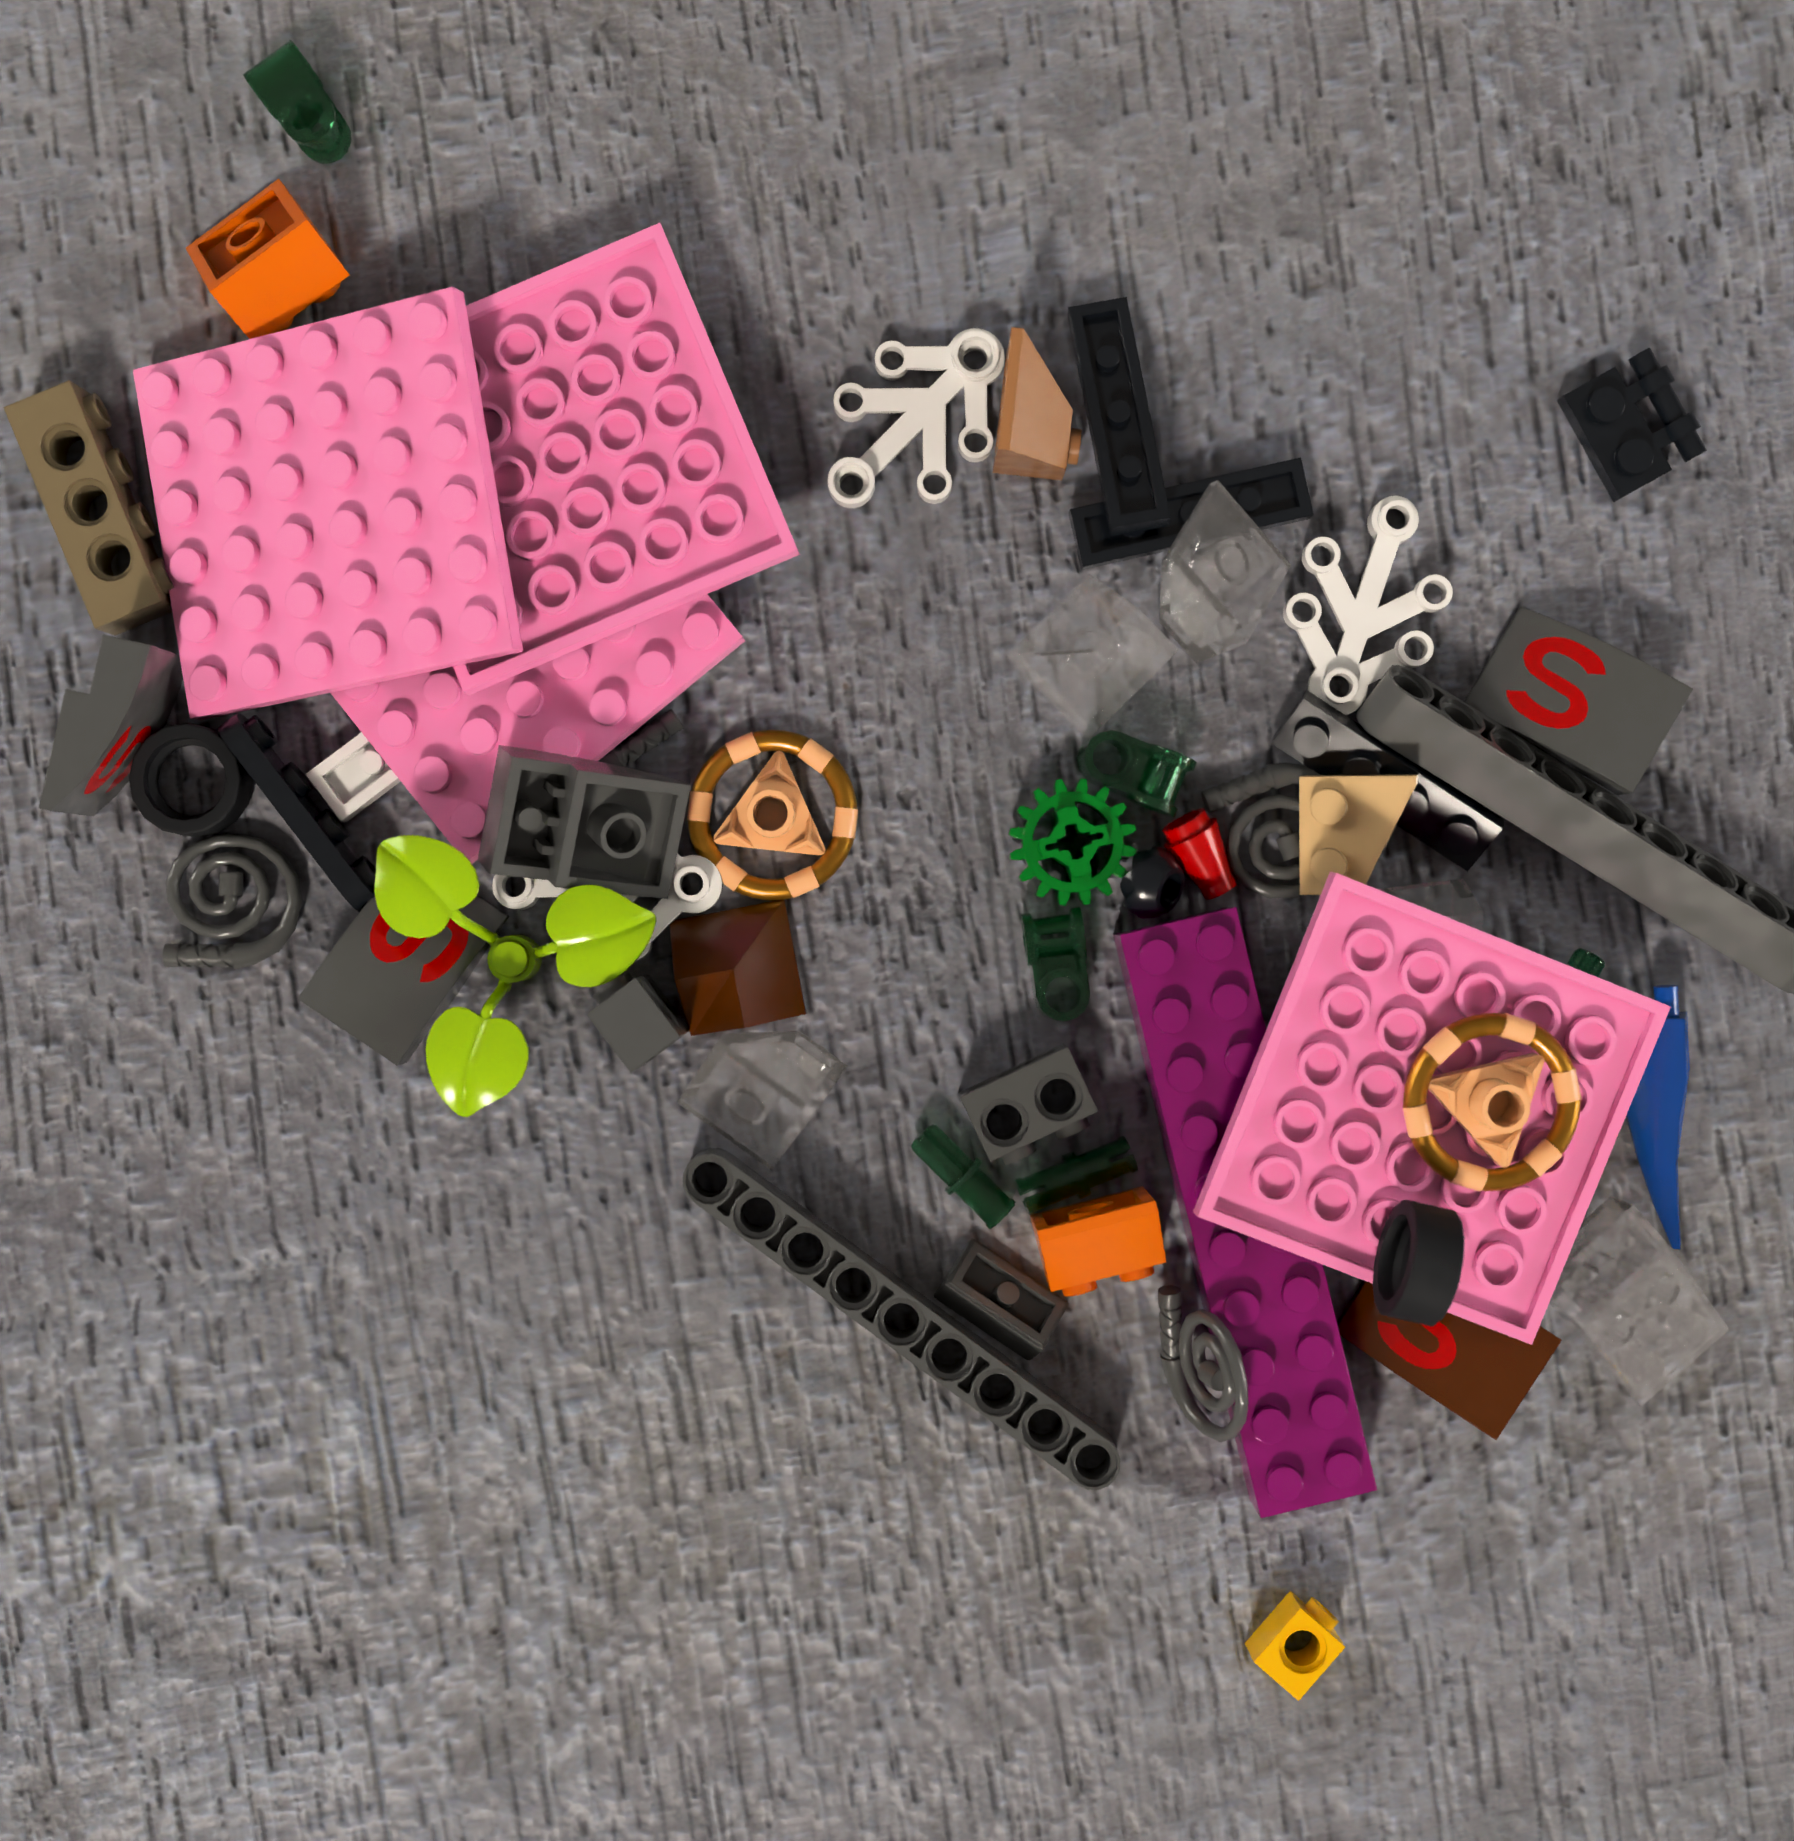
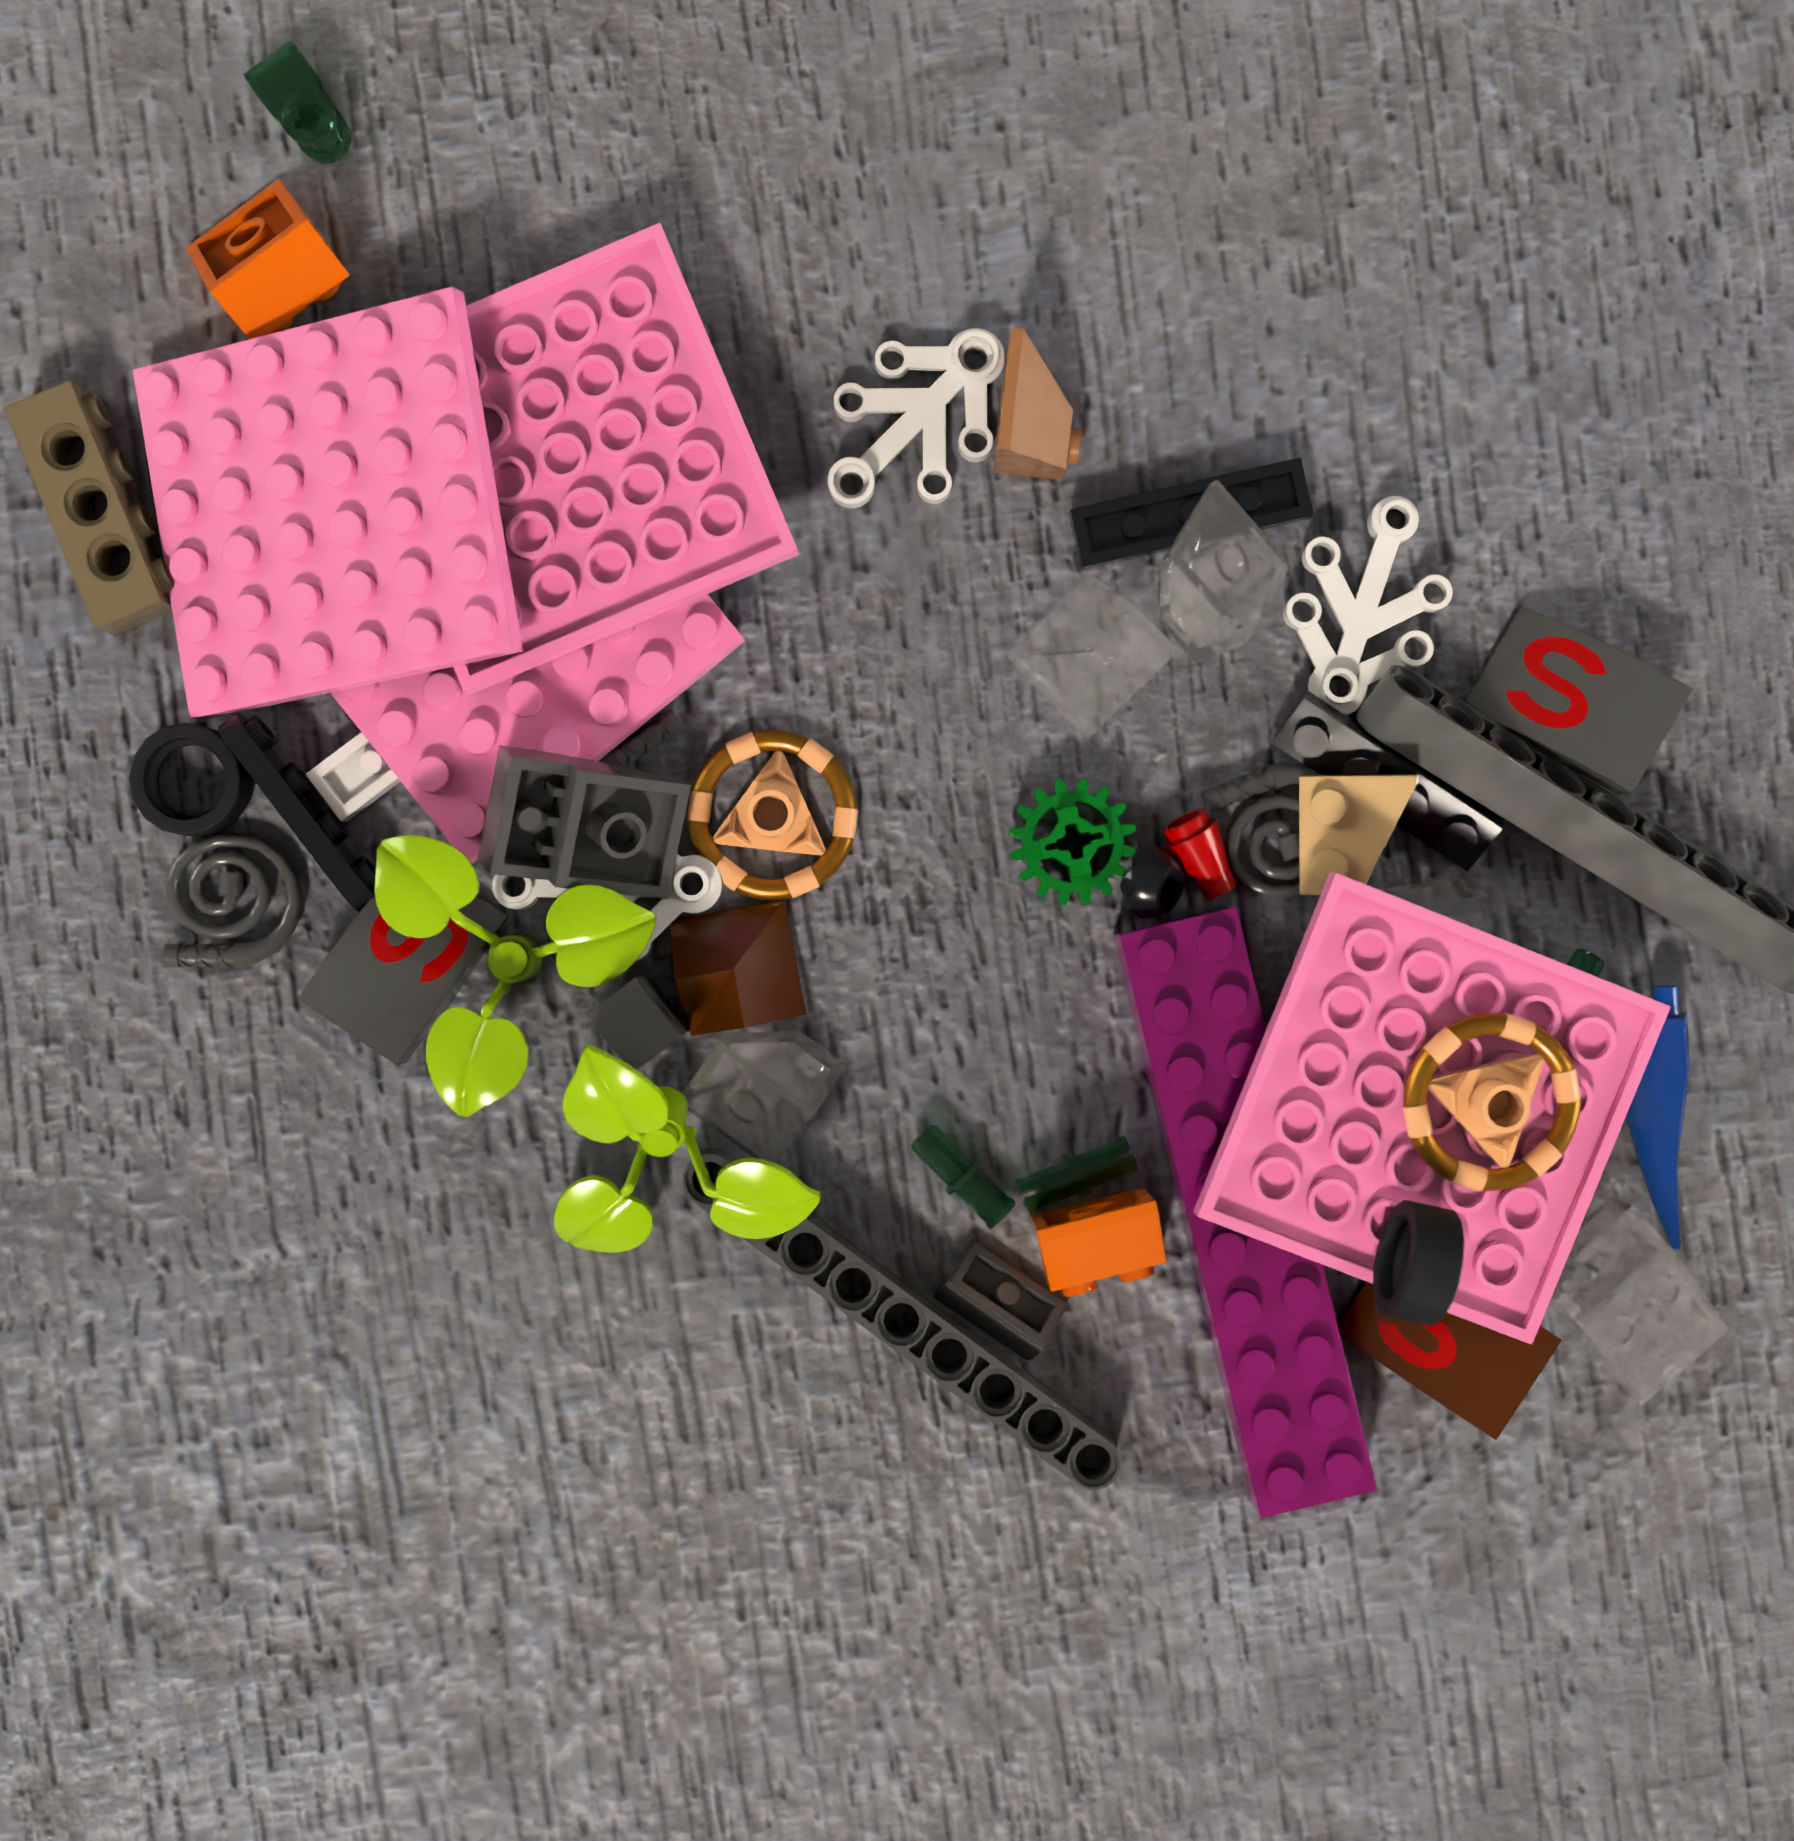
dark grey slope [39,634,183,816] -> none
dark grey brick [958,1043,1098,1165] -> none
clear green piece [1021,906,1090,1021] -> none
black plate [1068,297,1171,536] -> none
clear green piece [1077,730,1197,818] -> none
dark grey piece [1158,1285,1249,1442] -> none
yellow brick [1245,1591,1345,1701] -> none
black plate [1557,348,1707,502] -> none
none -> lime plant [554,1044,820,1253]

